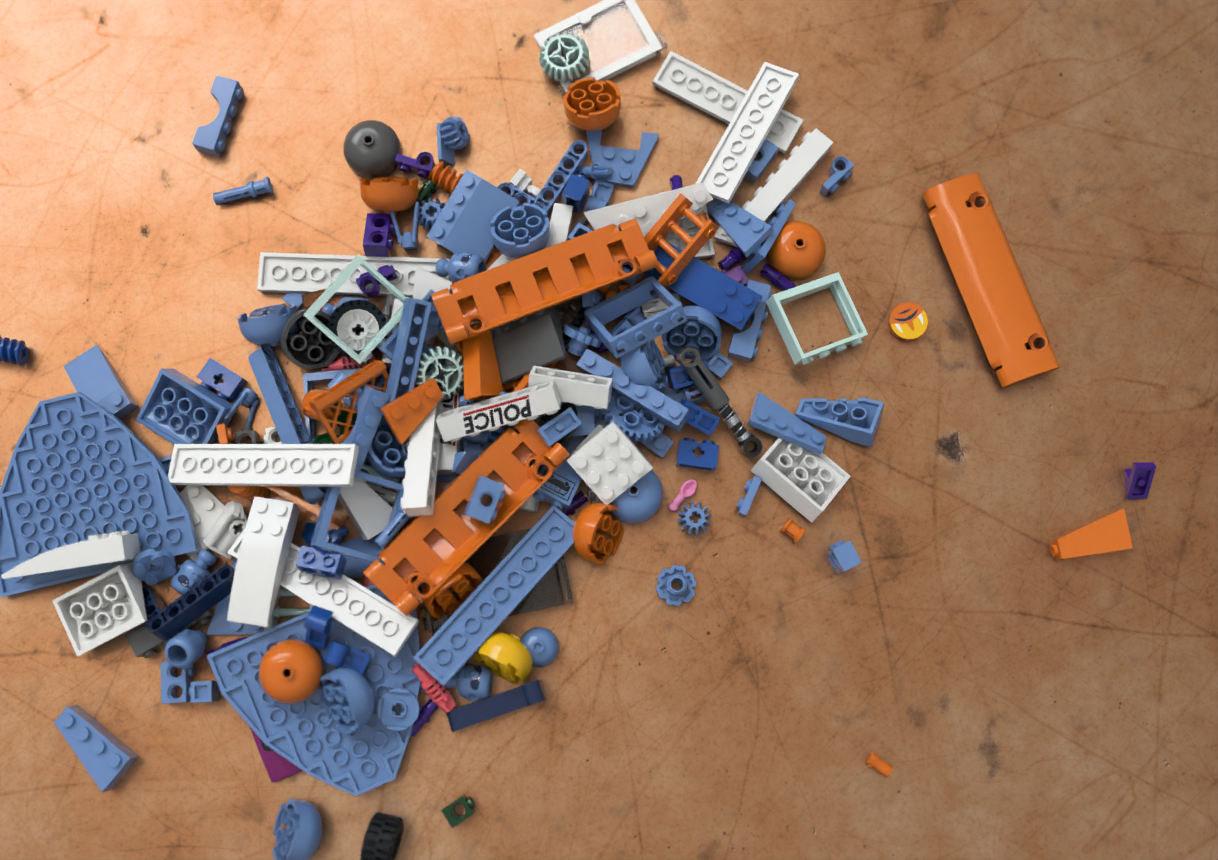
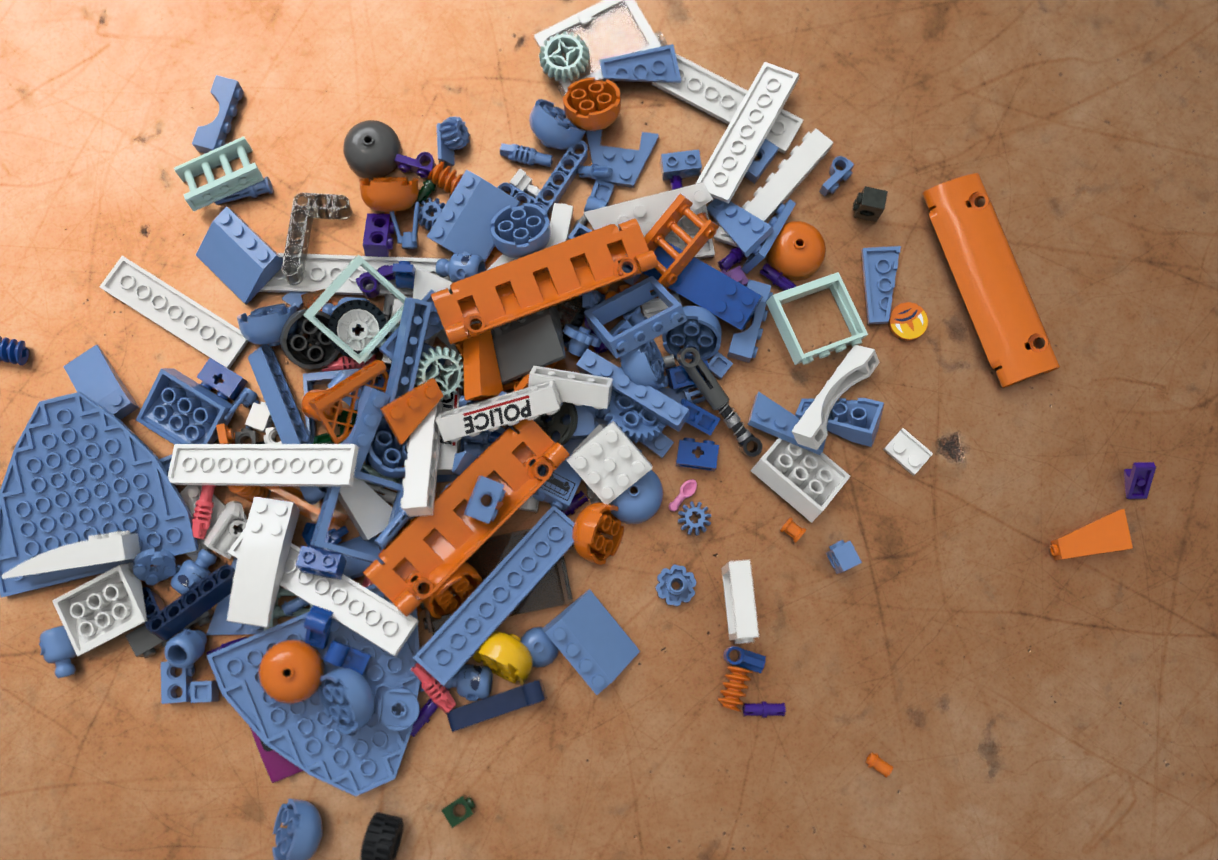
medium blue wedge [54,705,139,792] -> none
medium blue plate [536,407,582,447] -> none
blue brick [562,173,590,214] -> none
medium blue plate [736,476,762,517] -> none
none -> medium blue piece [39,626,76,678]
none -> white plate [100,256,249,369]
none -> light aqua fence [174,136,264,212]
none -> coral hinge [192,485,215,539]
none -> medium blue slope [196,206,286,305]
none -> white brick [245,402,273,433]
none -> medium blue pin [281,597,309,616]
none -> clear smoke beam [282,193,352,285]
none -> blue plate [392,261,416,289]
none -> medium blue hinge [500,143,553,167]
none -> medium blue cylinder [529,99,586,150]
none -> medium blue slope [542,589,640,695]
none -> medium blue wing [599,44,681,83]
none -> medium blue brick [660,150,702,180]
none -> orange piece [717,666,753,712]
none -> white window [721,560,759,644]
none -> blue piece [723,646,766,674]
none -> dark purple pin [743,701,786,718]
none -> white arch [792,345,880,450]
none -> pearl dark grey brick [852,186,888,222]
none -> medium blue wing [861,246,901,325]
none -> white plate [883,428,933,476]

